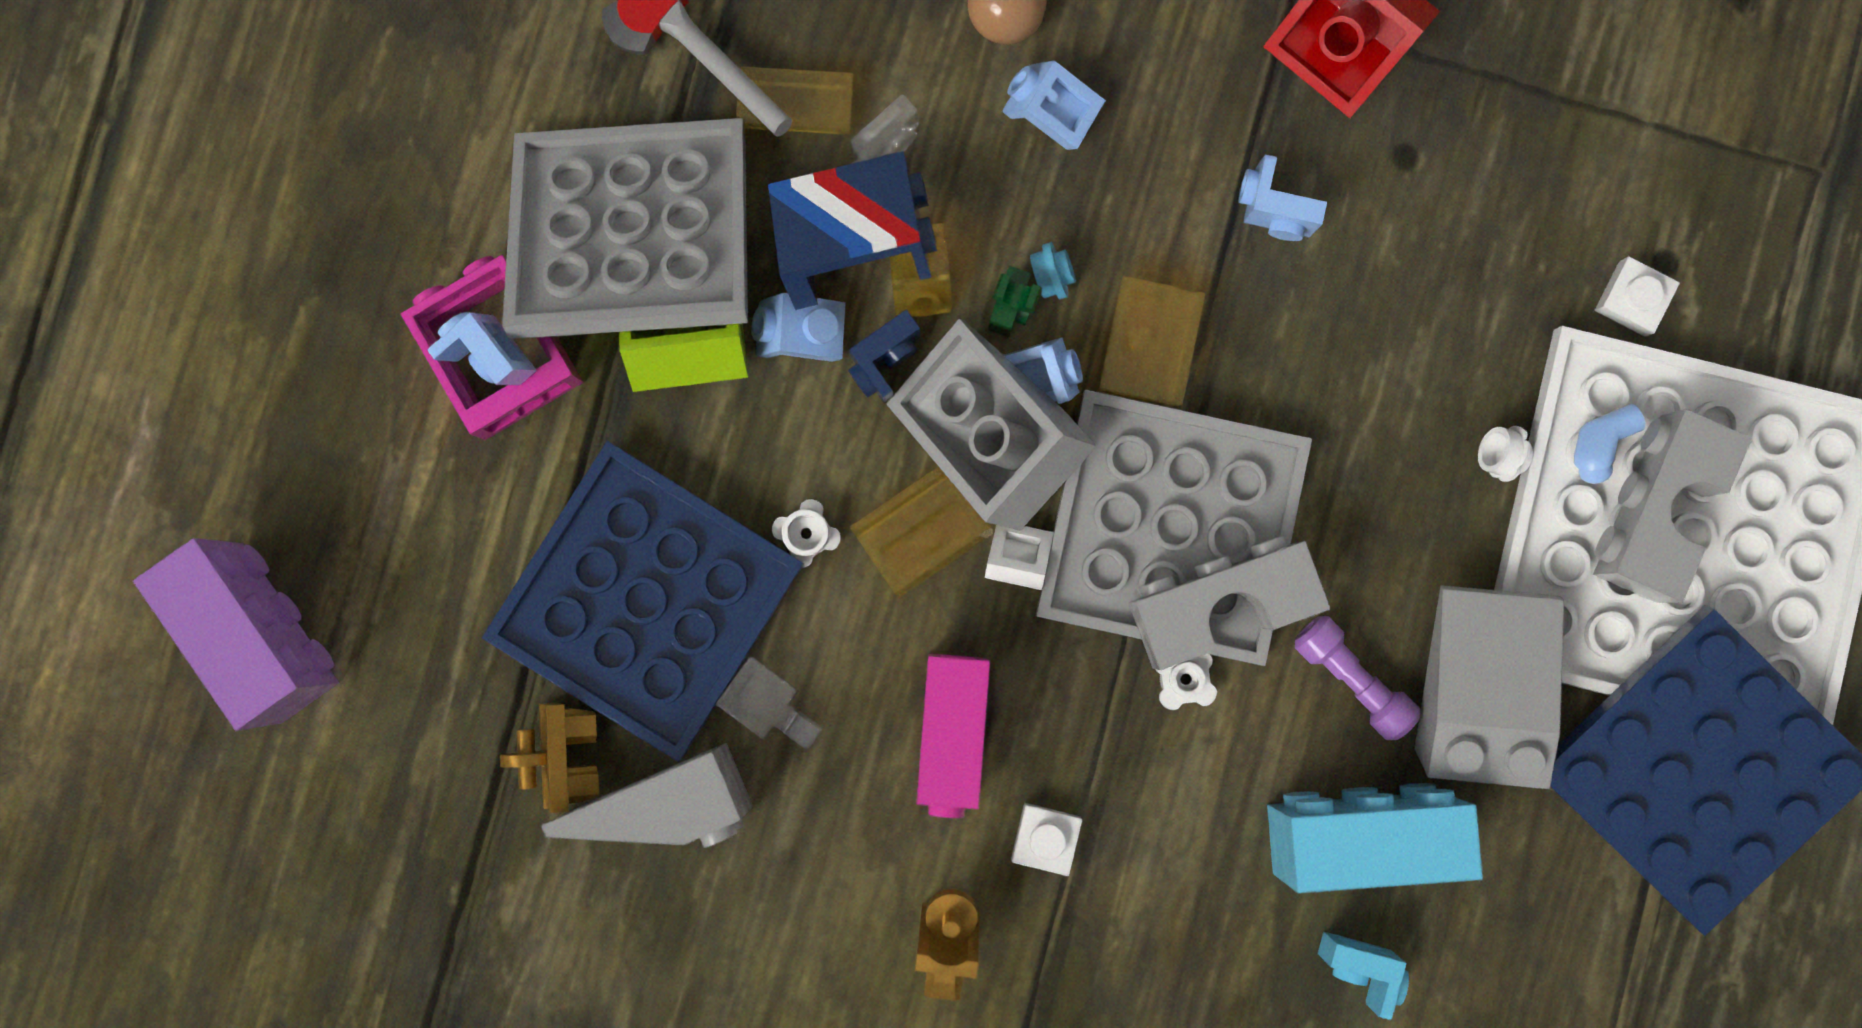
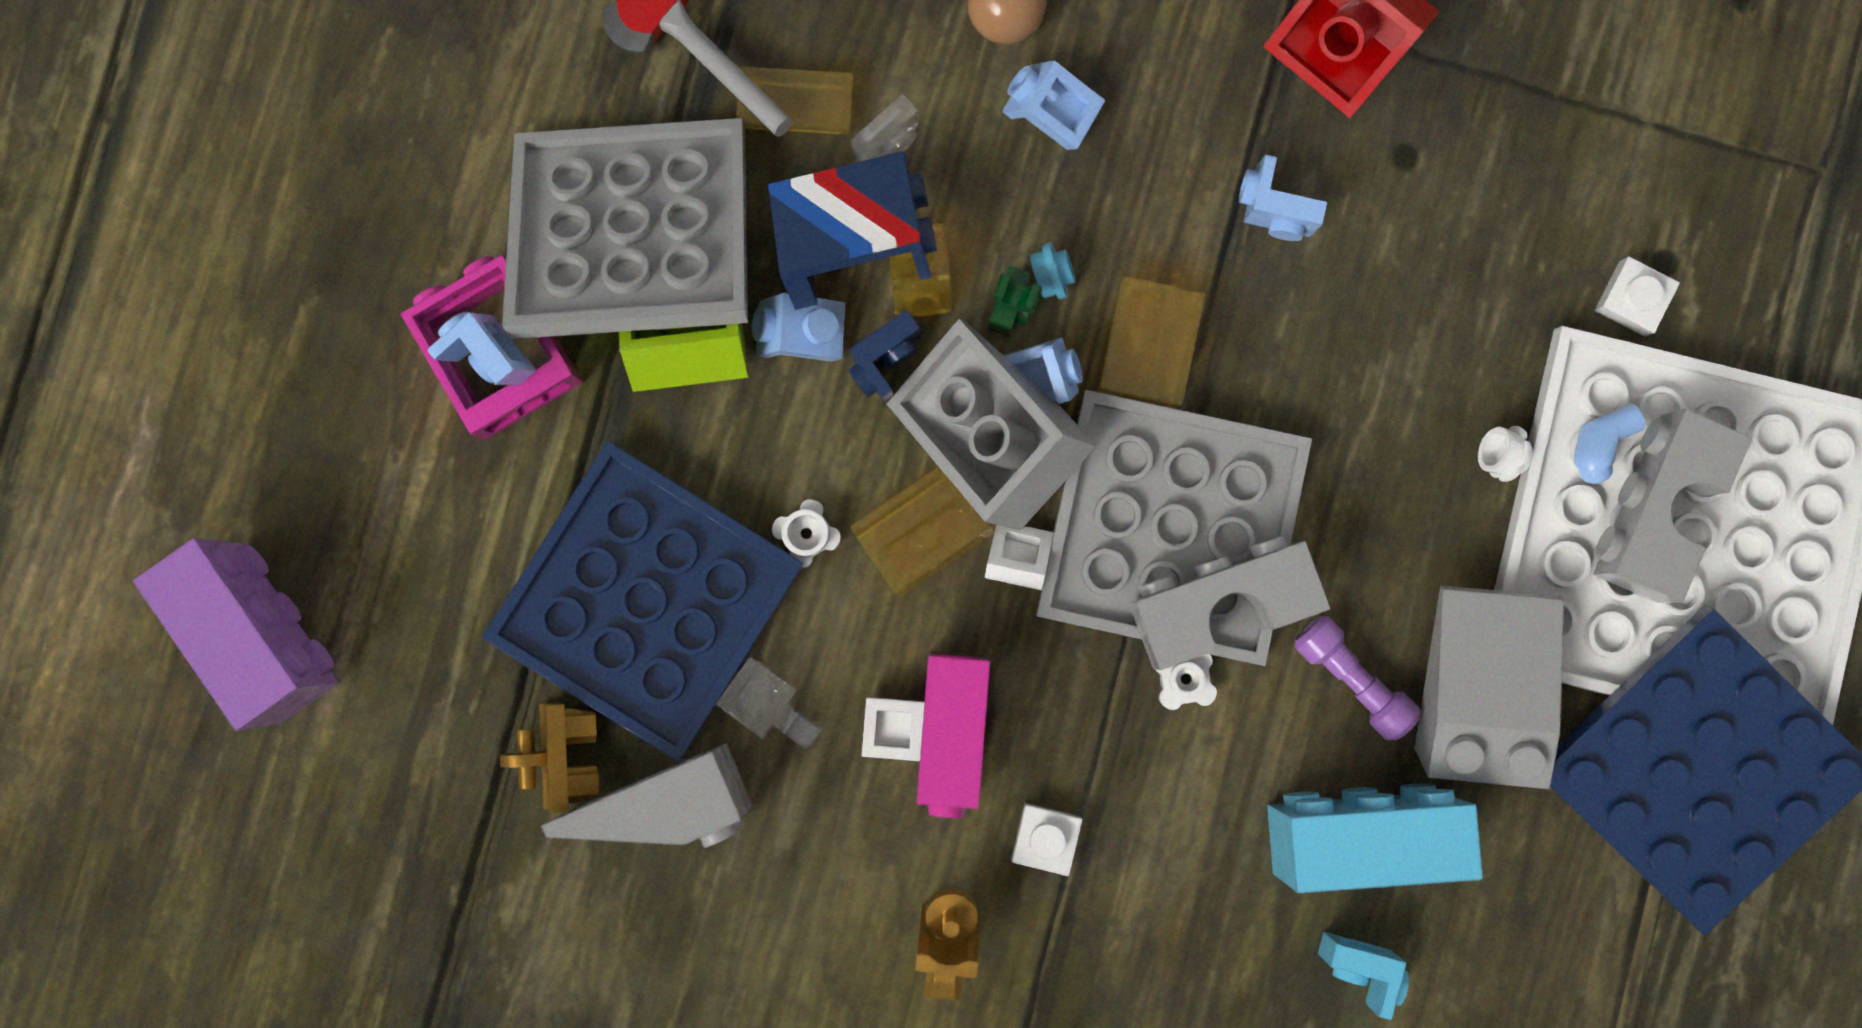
none -> white plate [862,697,925,761]

